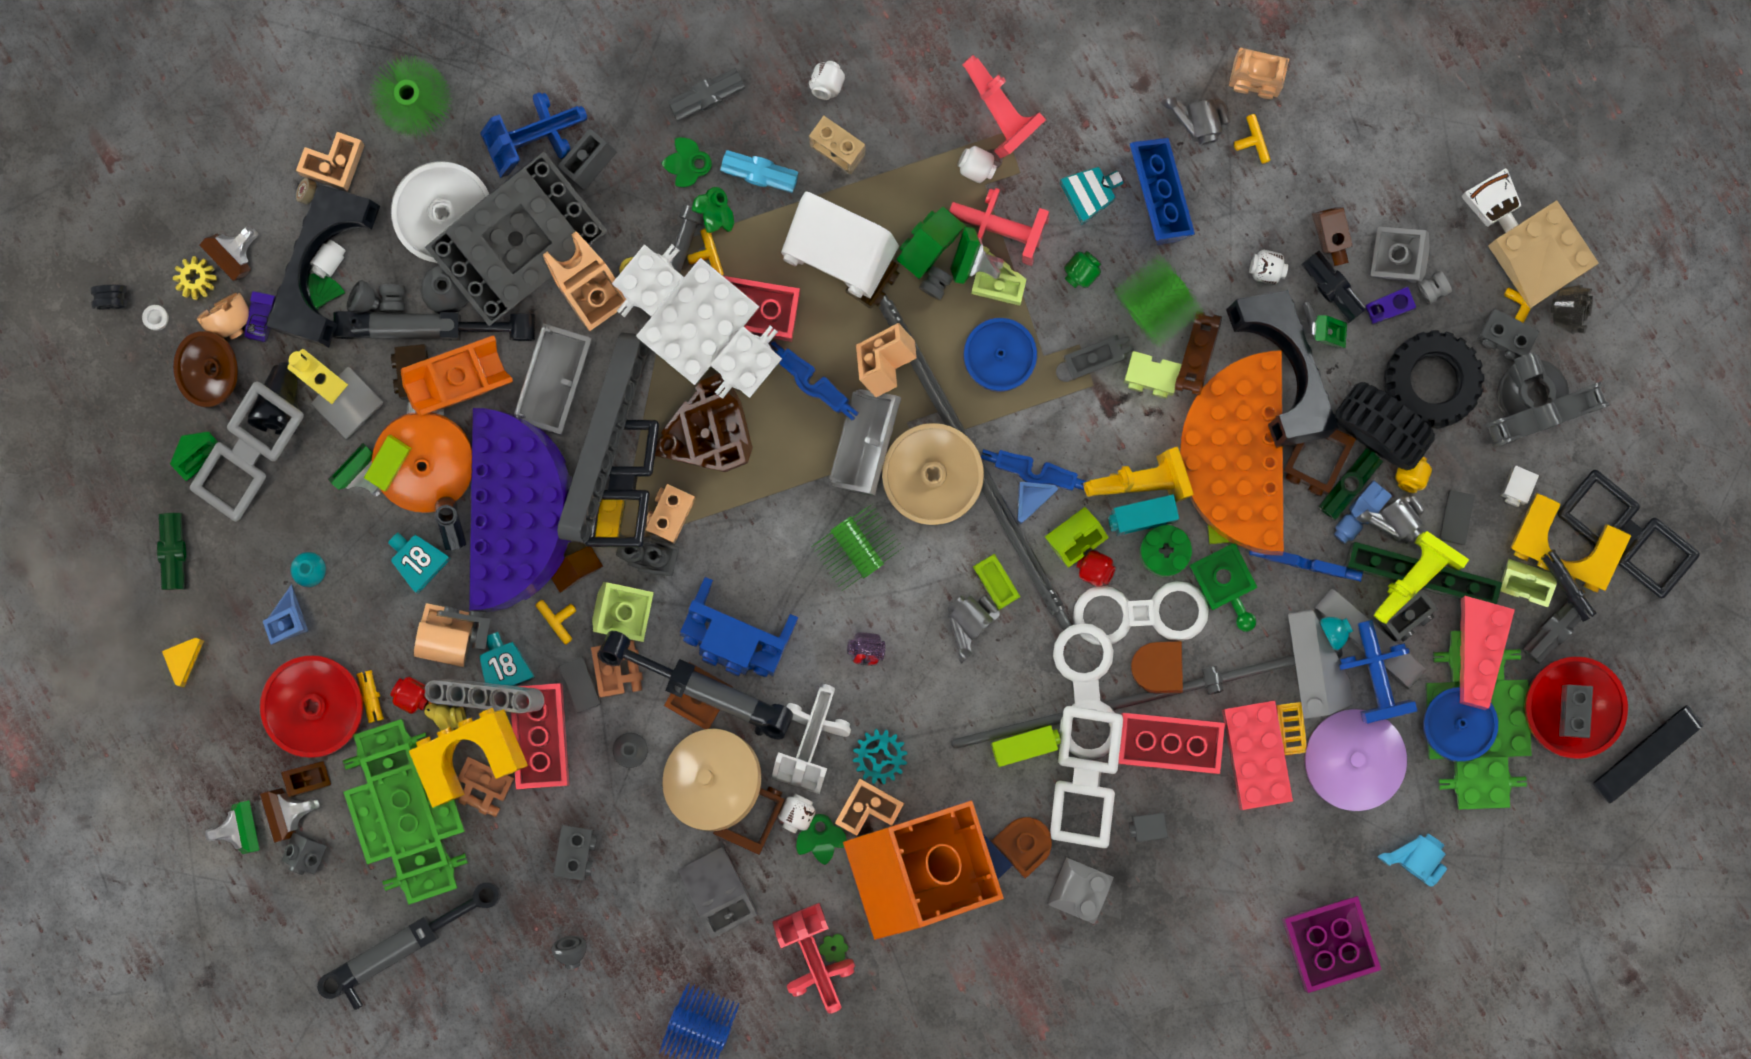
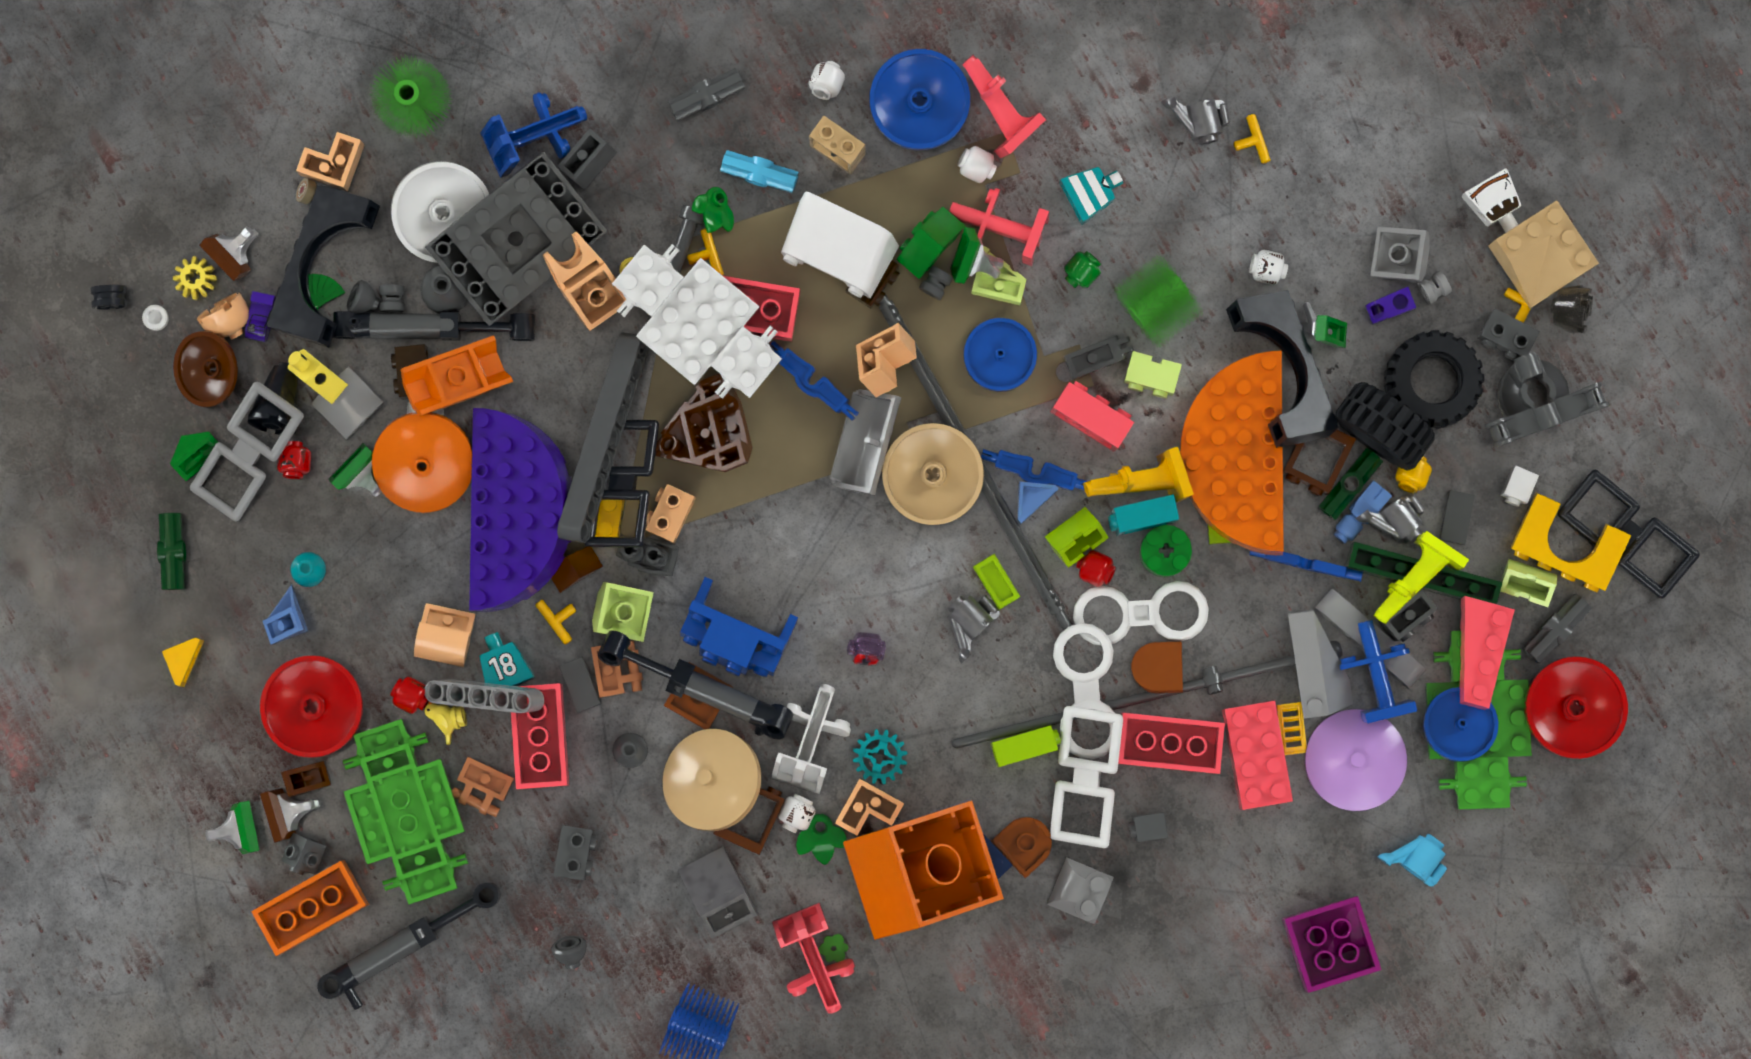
white brick [310,240,346,279] -> none
yellow pin [356,670,384,723] -> none
lime tile [364,435,412,492] -> none
teal torso [388,532,451,594] -> none
yellow arch [409,708,528,808] -> none
black piece [435,497,467,551] -> none
dark grey bracket [437,606,490,650] -> none
light grey container [514,323,592,435] -> none
green plate [661,137,712,188] -> none
bright green piece [811,504,904,591] -> none
blue slope [1130,138,1195,245] -> none
reddish brown plate [1175,311,1222,395] -> none
green plate [1189,543,1258,632] -> none
light nougat brick [1229,48,1289,99] -> none
black piece [1301,251,1366,323] -> none
reddish brown torso [1312,207,1353,266] -> none
teal brick [1320,617,1353,651] -> none
black pin [1541,549,1597,622] -> none
dark grey brick [1559,685,1593,738] -> none
black beam [1593,705,1704,804] -> none
none -> orange brick [251,860,370,956]
none -> red head [277,441,311,479]
none -> blue dish [870,49,970,150]
none -> coral brick [1050,381,1134,452]

